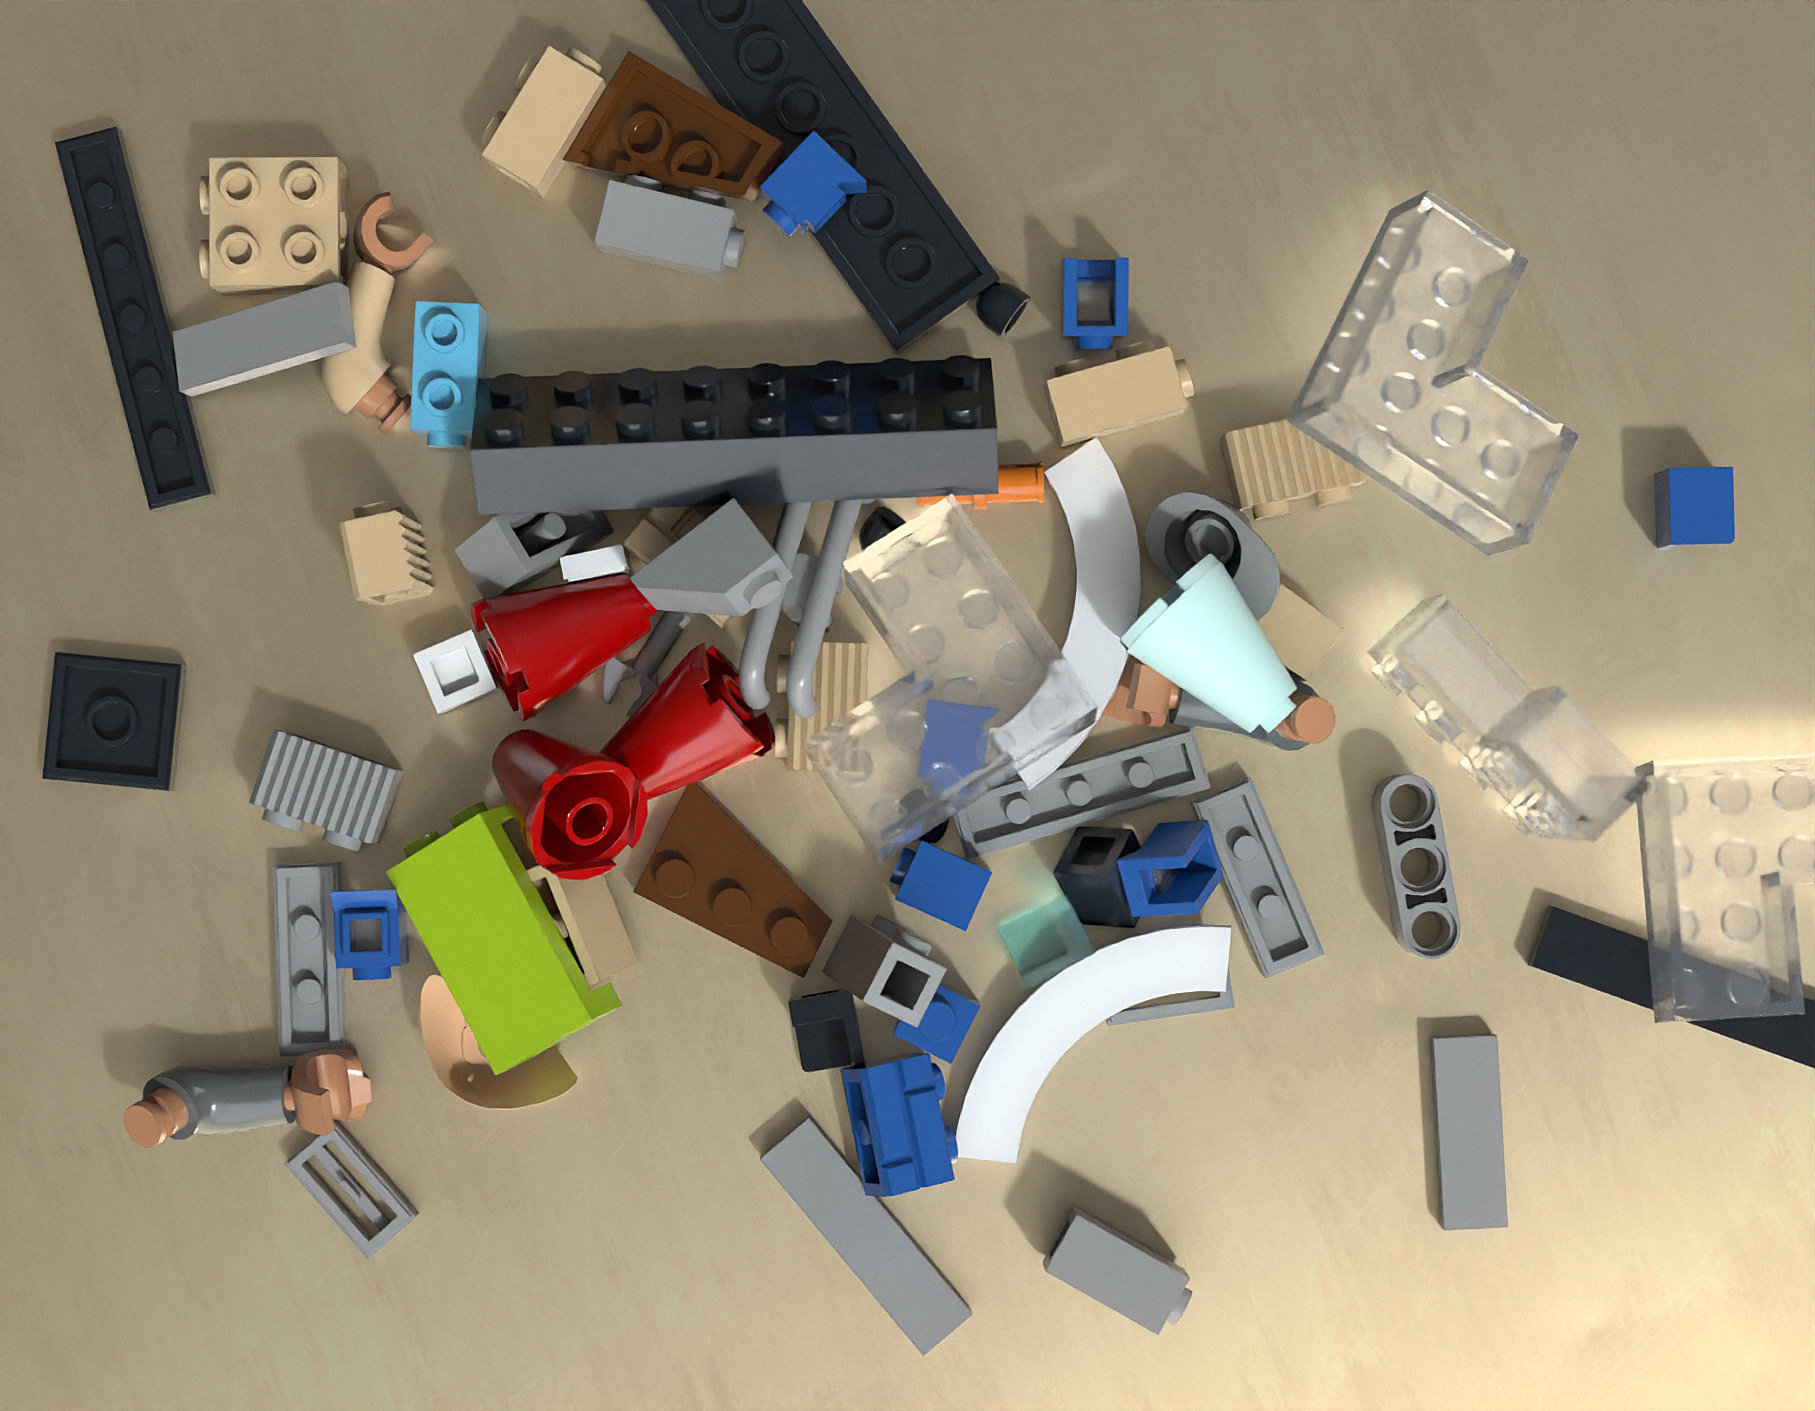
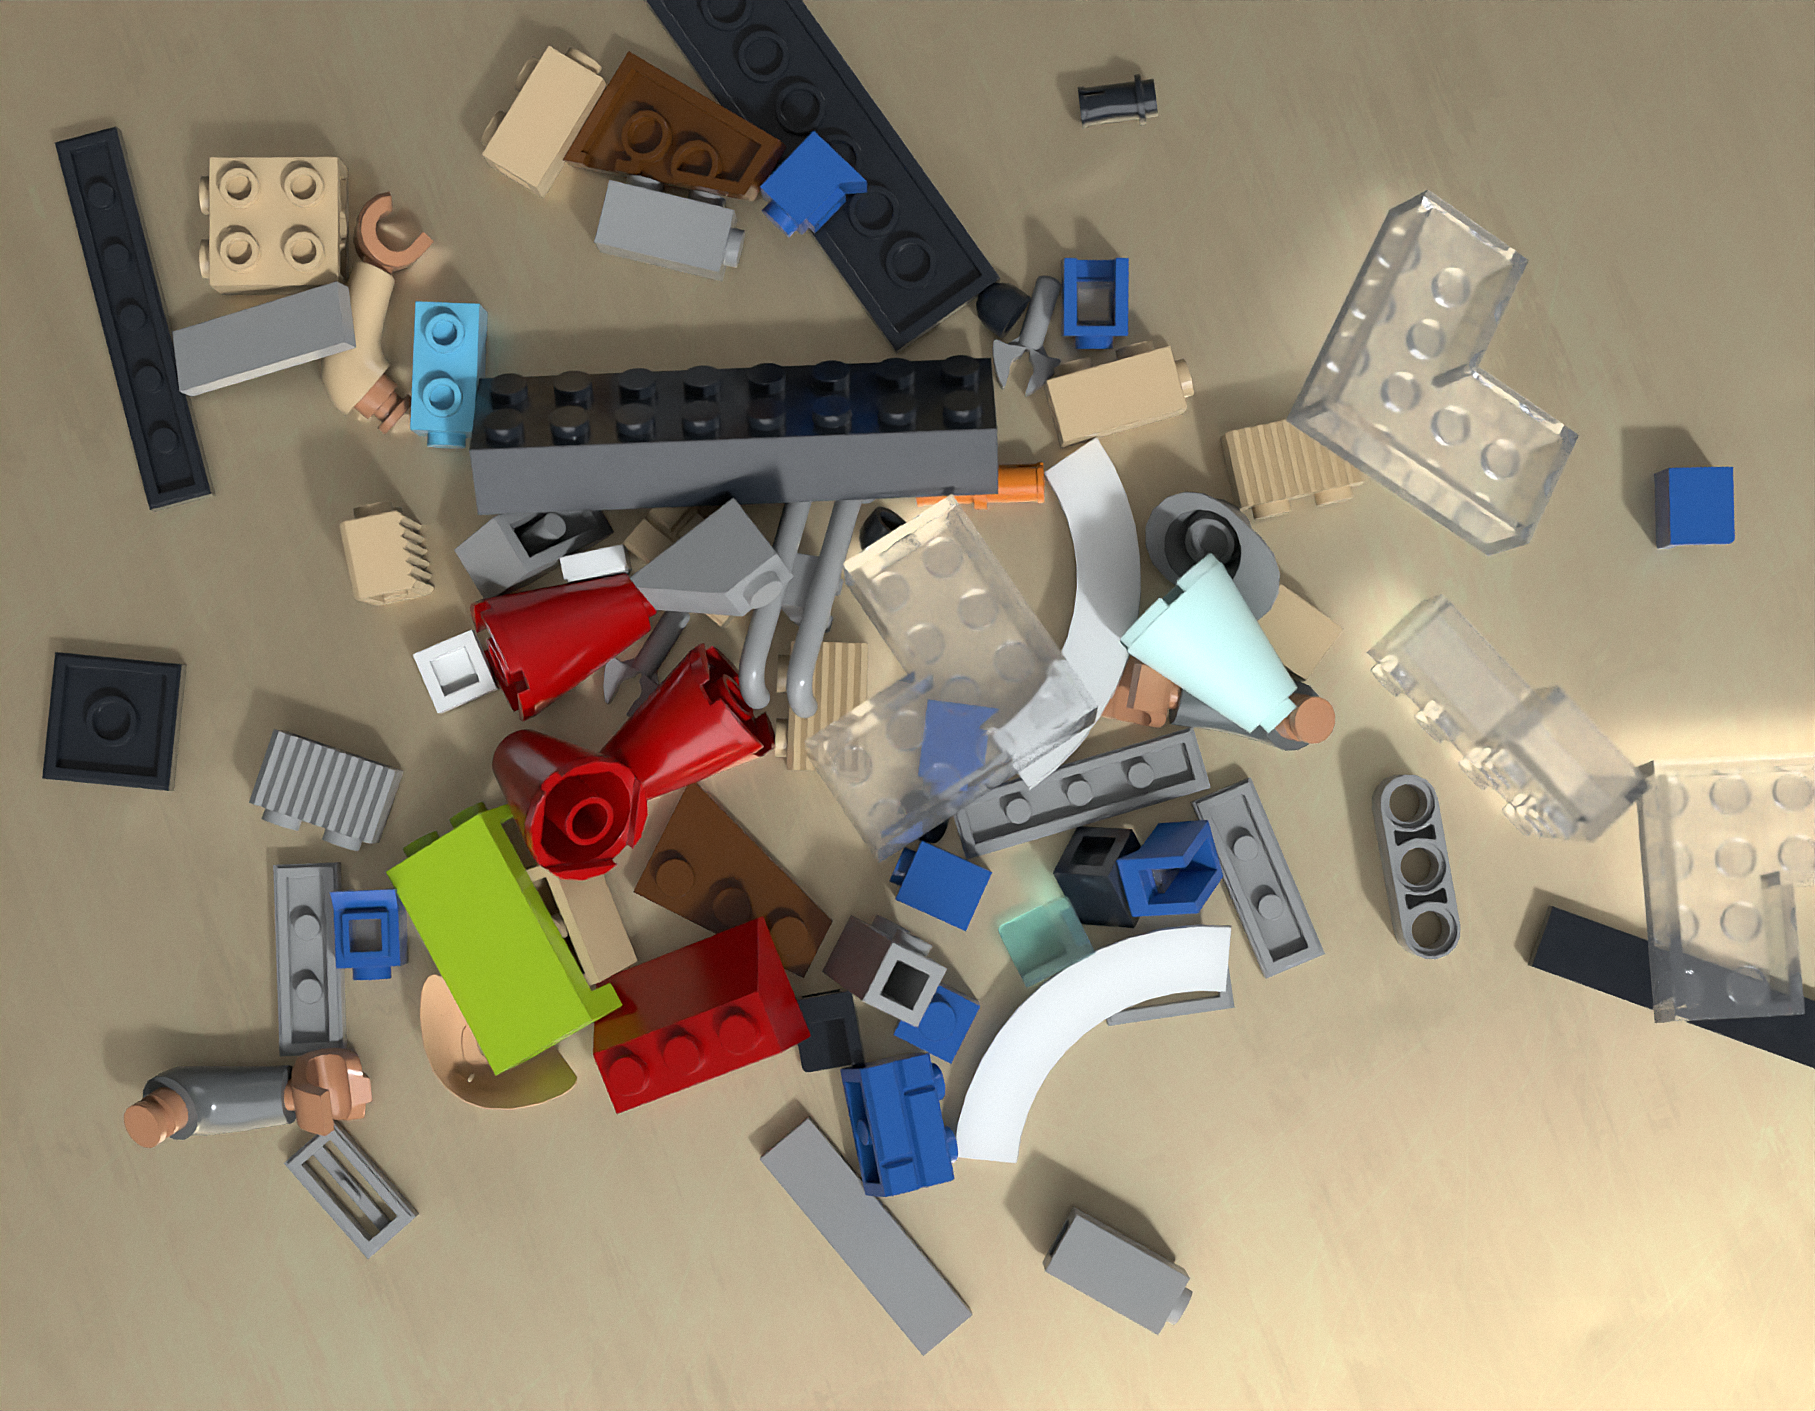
light grey tile [1430,1034,1508,1231] -> none
none -> red slope [593,916,811,1114]
none -> light grey bar [992,275,1061,397]
none -> black pin [1078,74,1158,128]

